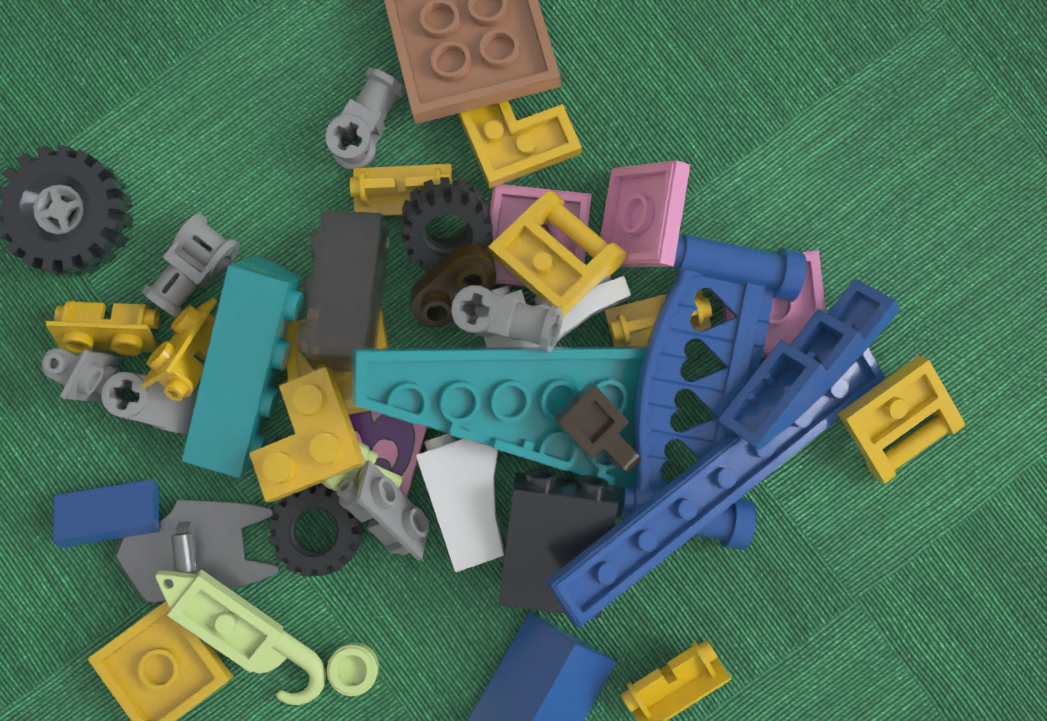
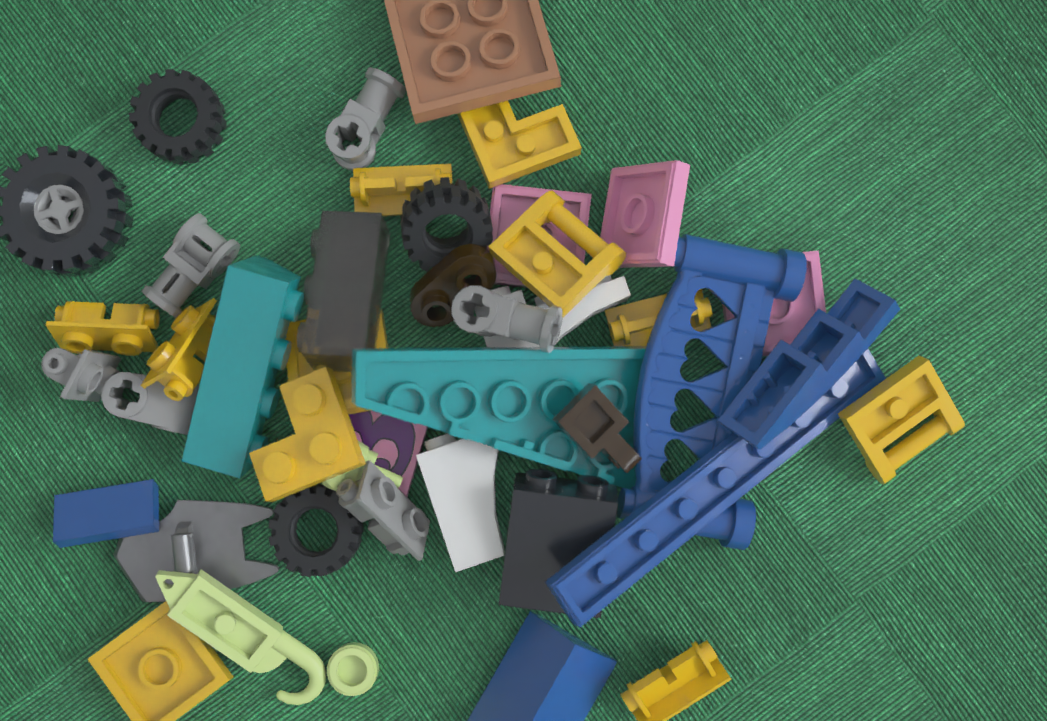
none -> black tyre [129,69,227,165]

